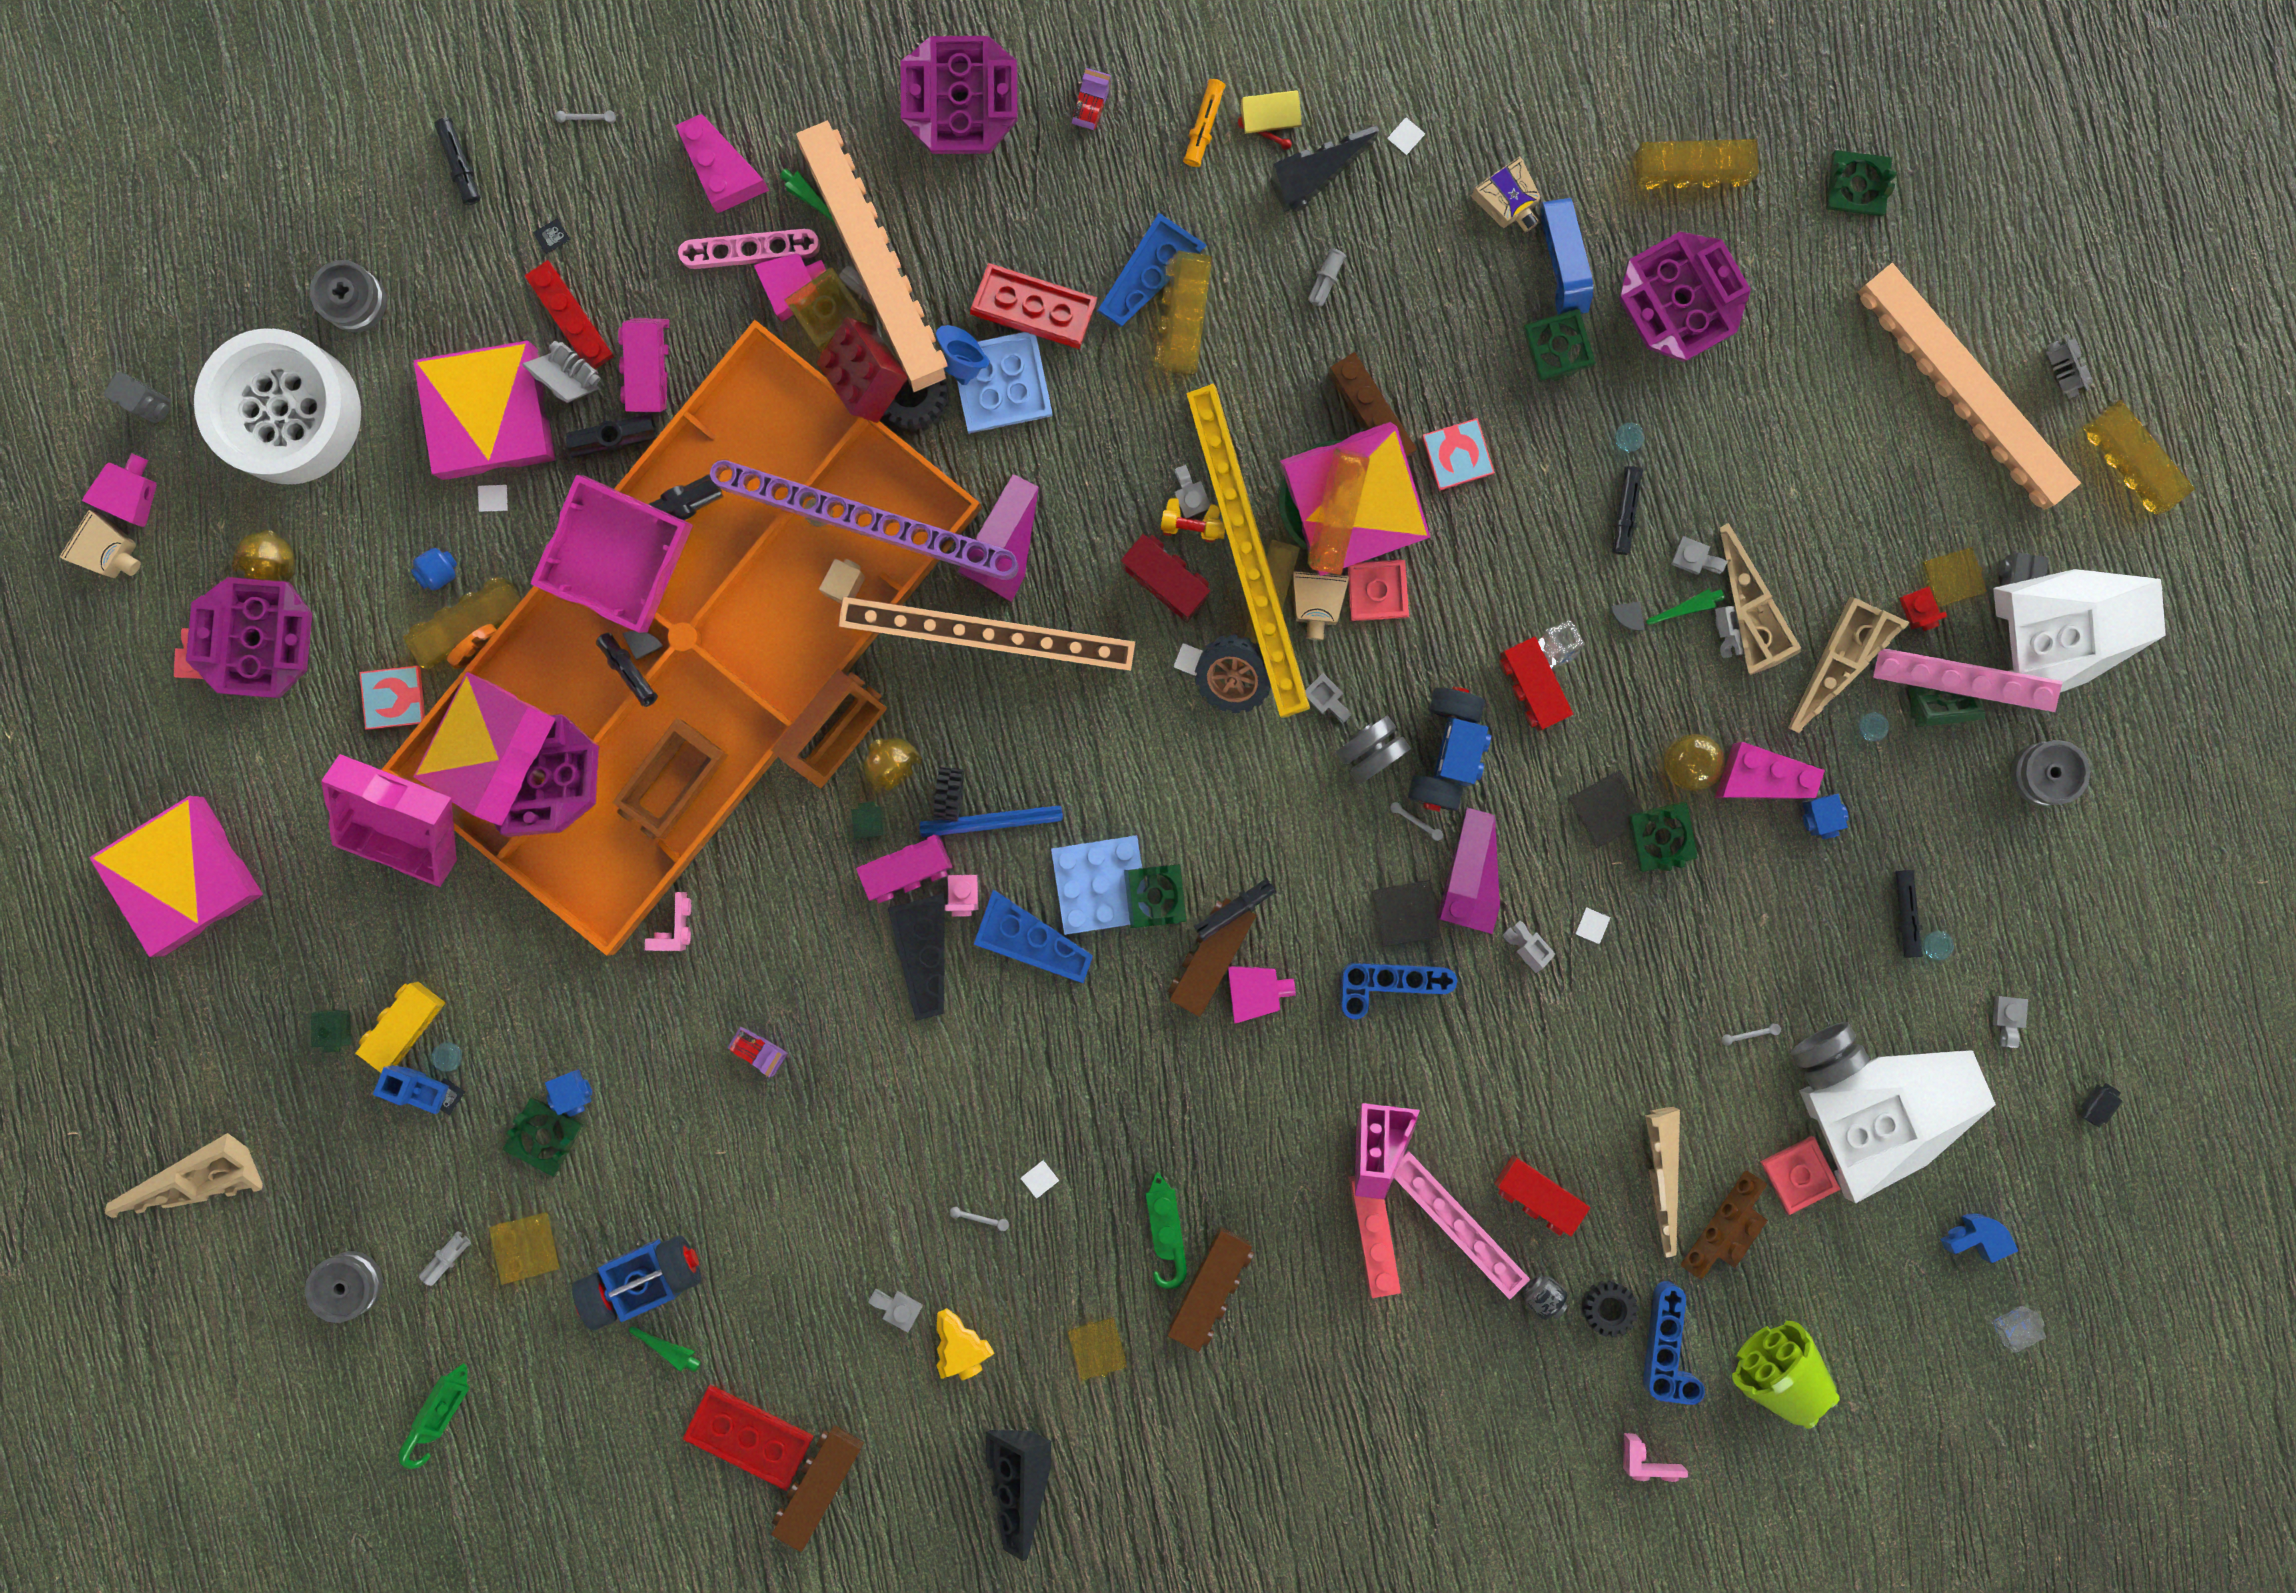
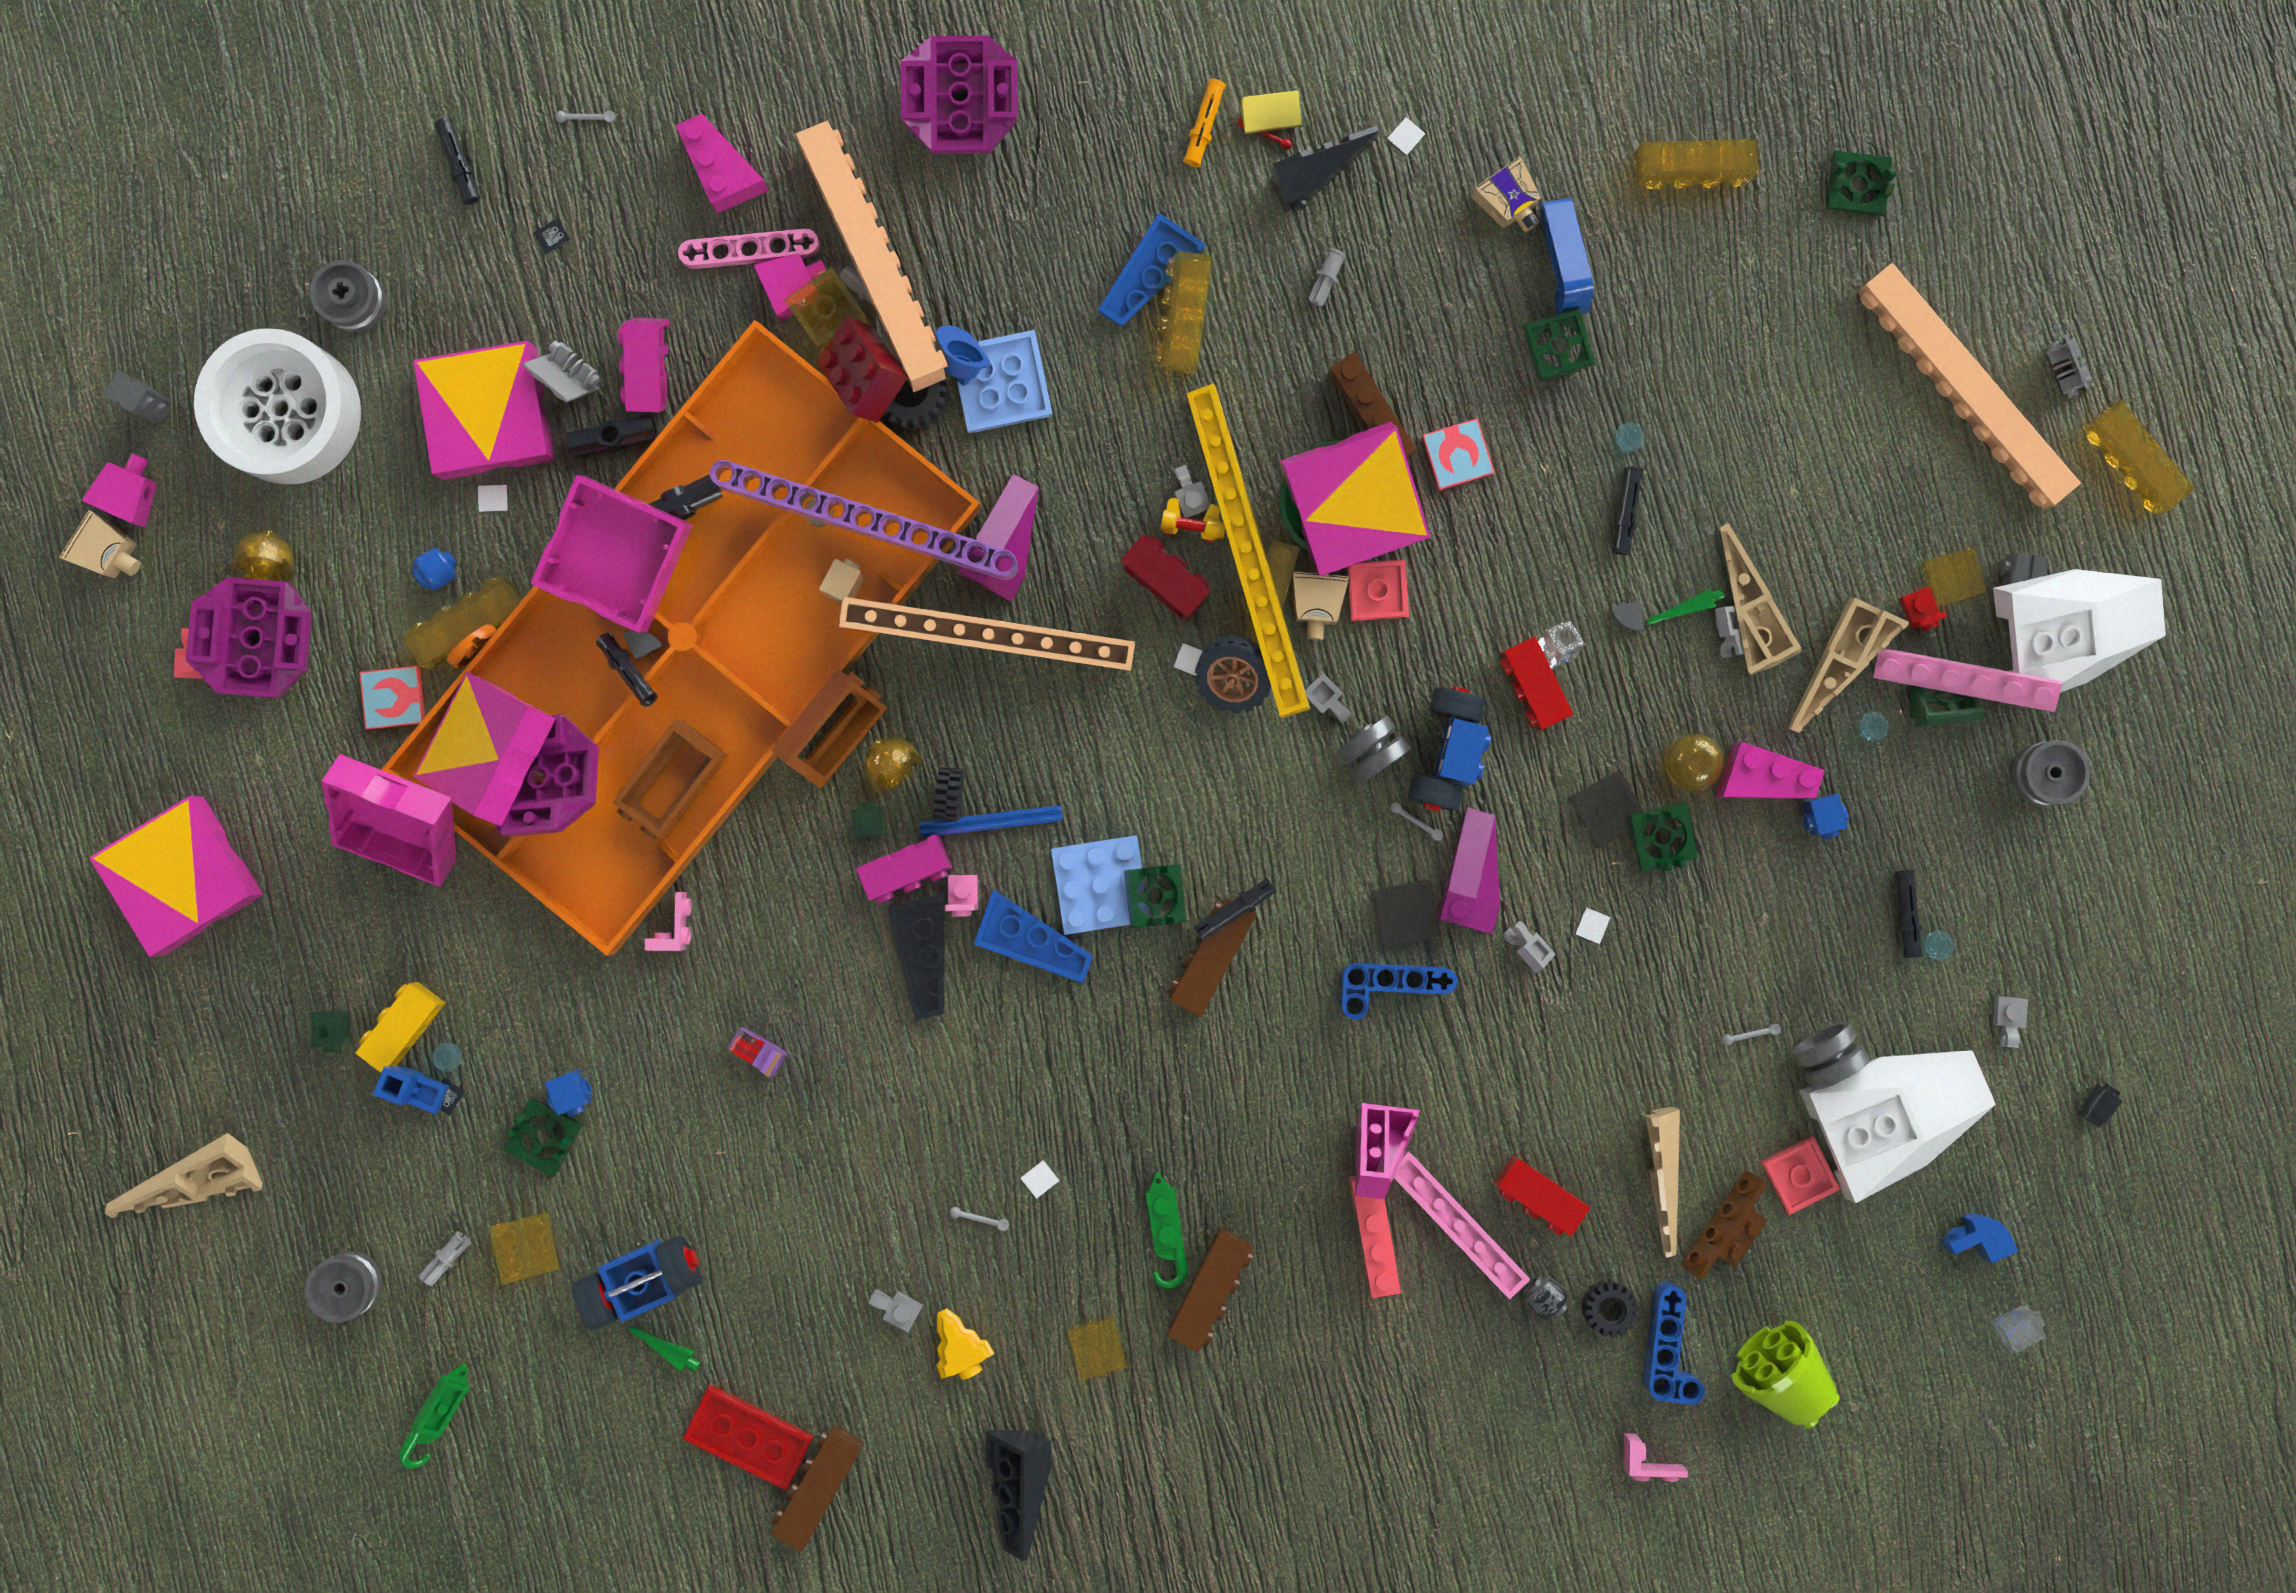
red plate [524,260,615,369] -> none
green piece [779,168,836,225] -> none
tile [970,263,1098,349] -> none
leg [1072,68,1111,131] -> none
dark pink torso [1227,966,1296,1023] -> none
clear yellow brick [1307,448,1370,575] -> none
magenta piece [1618,232,1751,362] -> none
light grey plate [1671,536,1727,575] -> none

